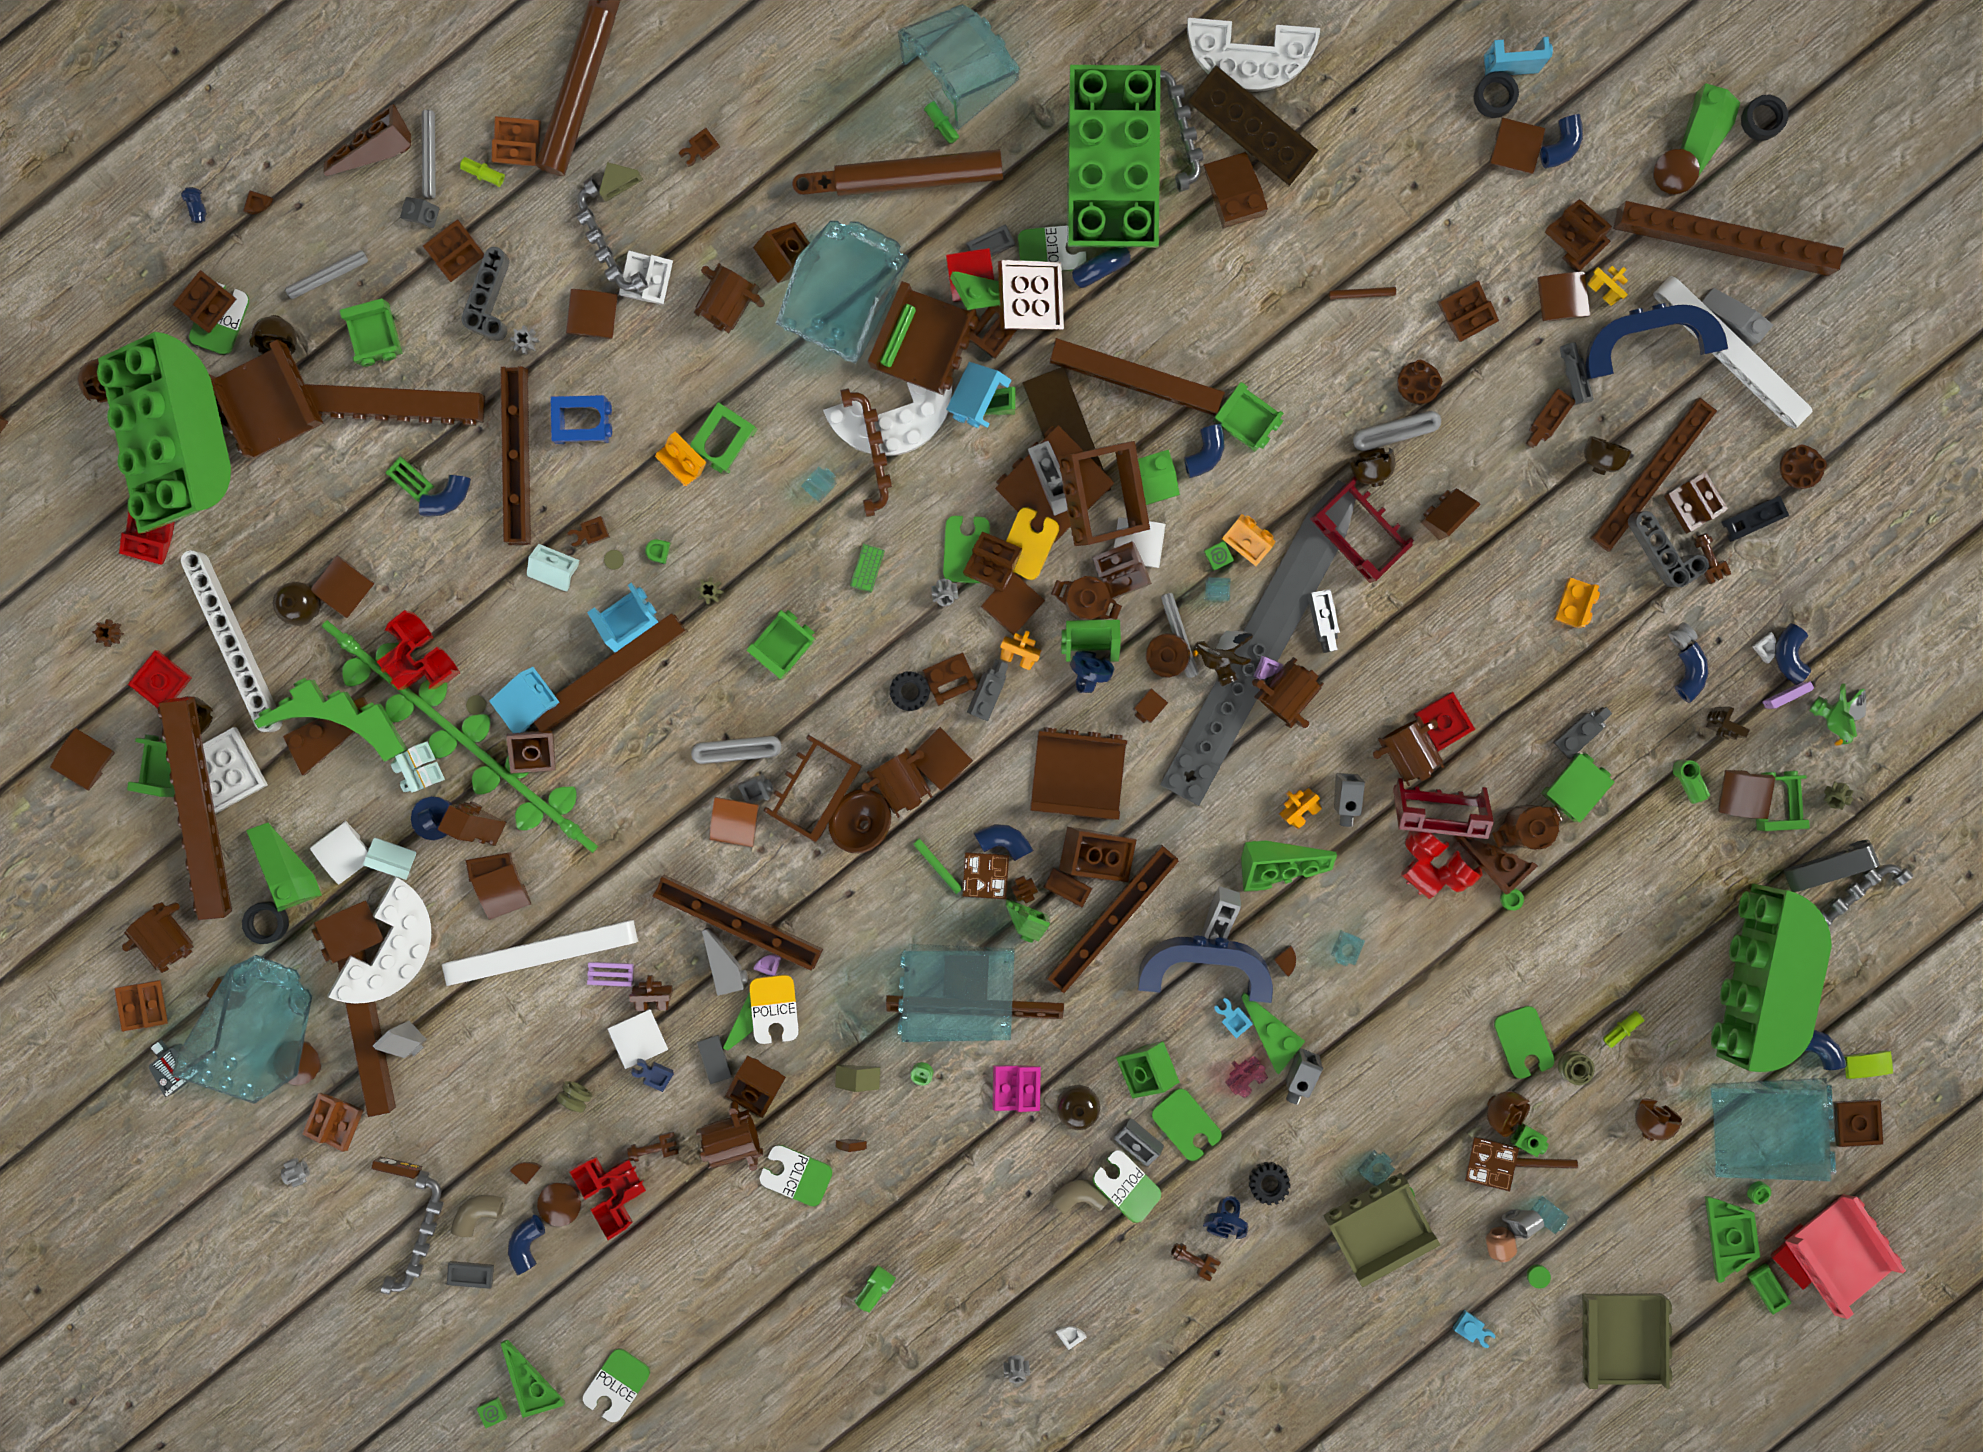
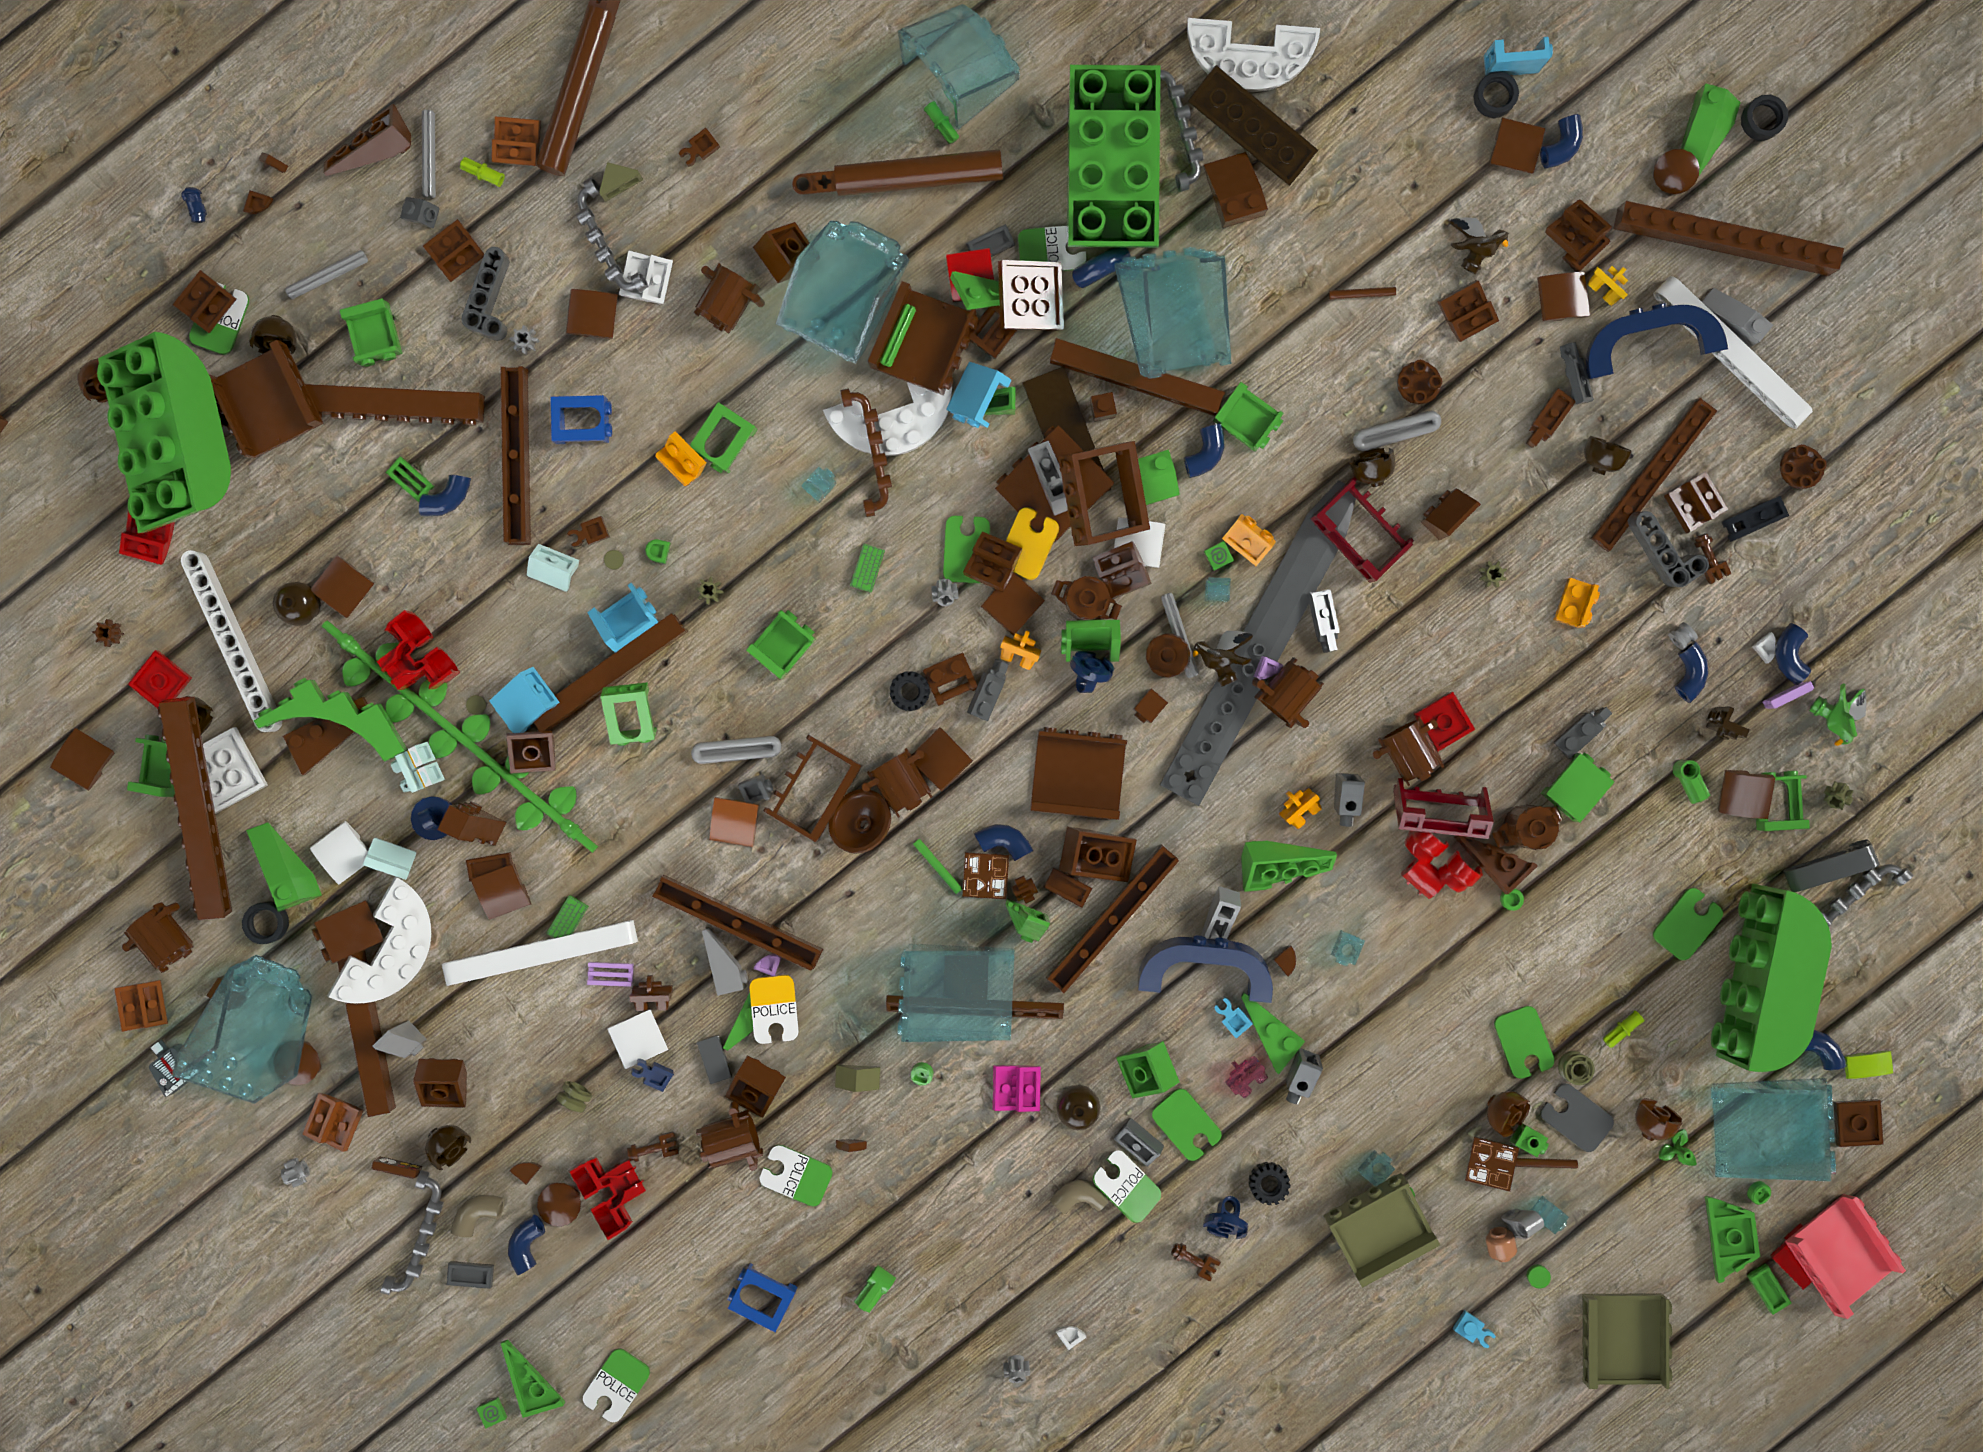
none -> reddish brown tile [259,152,288,173]
none -> reddish brown slope [413,1058,467,1108]
none -> dark brown cylinder [425,1124,471,1170]
none -> bright green tile [546,895,589,938]
none -> panel [600,682,657,746]
none -> blue panel [727,1263,797,1332]
none -> reddish brown brick [1090,392,1117,422]
none -> clear light blue windscreen [1115,247,1232,378]
none -> dark brown animal [1449,217,1509,275]
none -> olive gear [1478,561,1507,588]
none -> dark grey piece [1540,1083,1614,1152]
none -> bright green piece [1653,888,1723,960]
none -> bright green plant [1658,1129,1697,1166]

